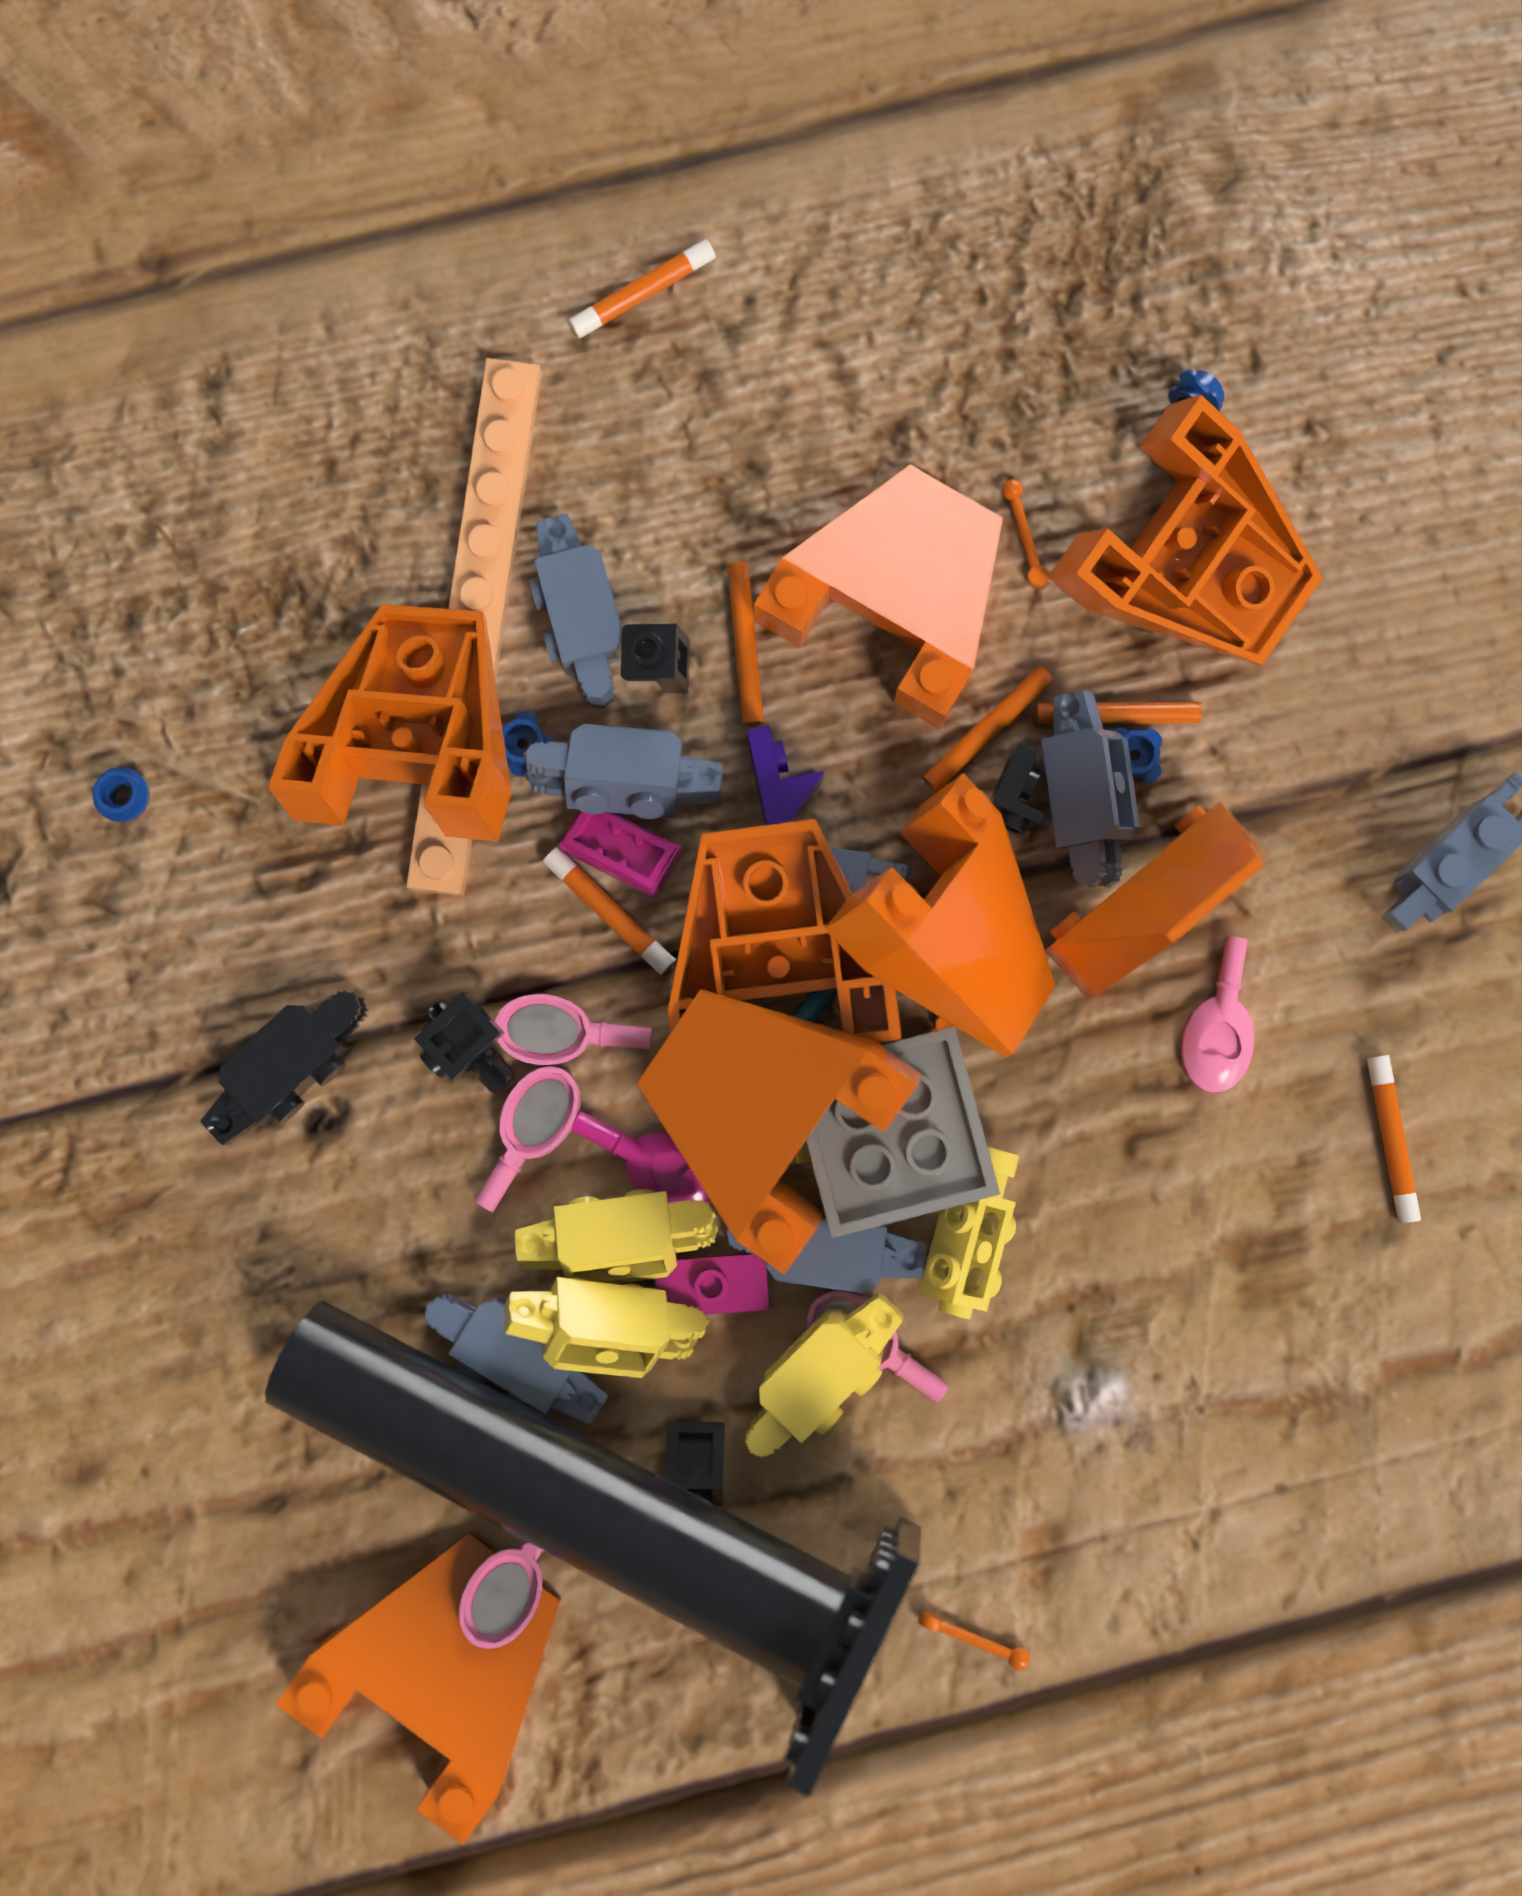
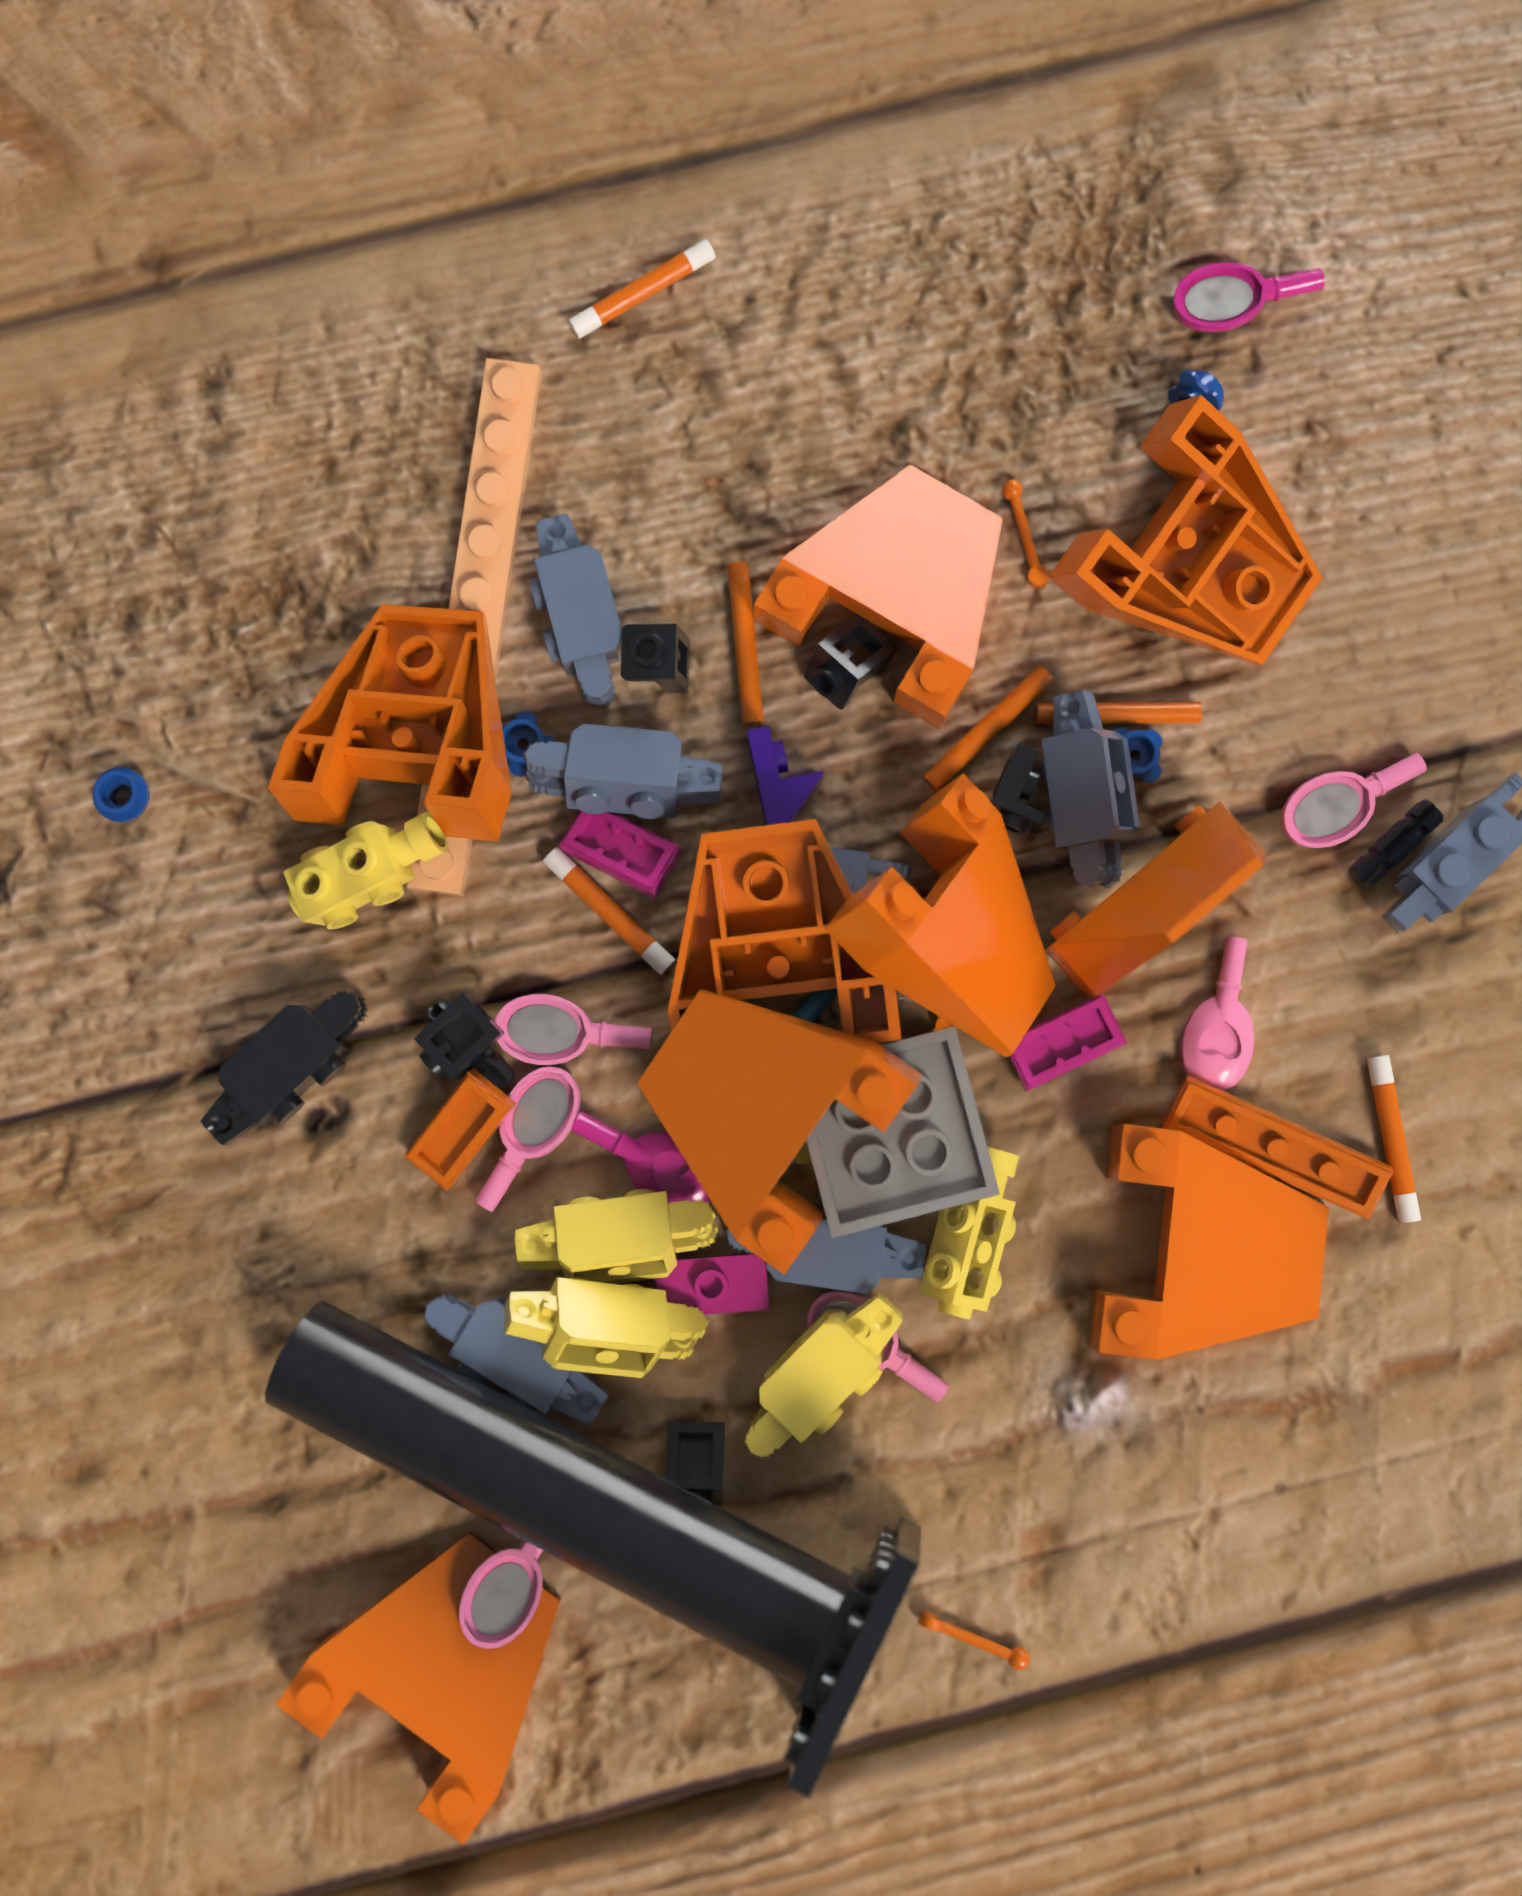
none -> light yellow brick [283,812,448,930]
none -> orange tile [404,1068,517,1191]
none -> black bracket [803,613,898,710]
none -> dark pink plate [1008,993,1127,1091]
none -> orange wedge [1088,1124,1329,1360]
none -> orange tile [1162,1074,1394,1220]
none -> dark pink piece [1172,262,1325,332]
none -> bright pink piece [1281,753,1427,848]
none -> black axle [1348,799,1444,890]

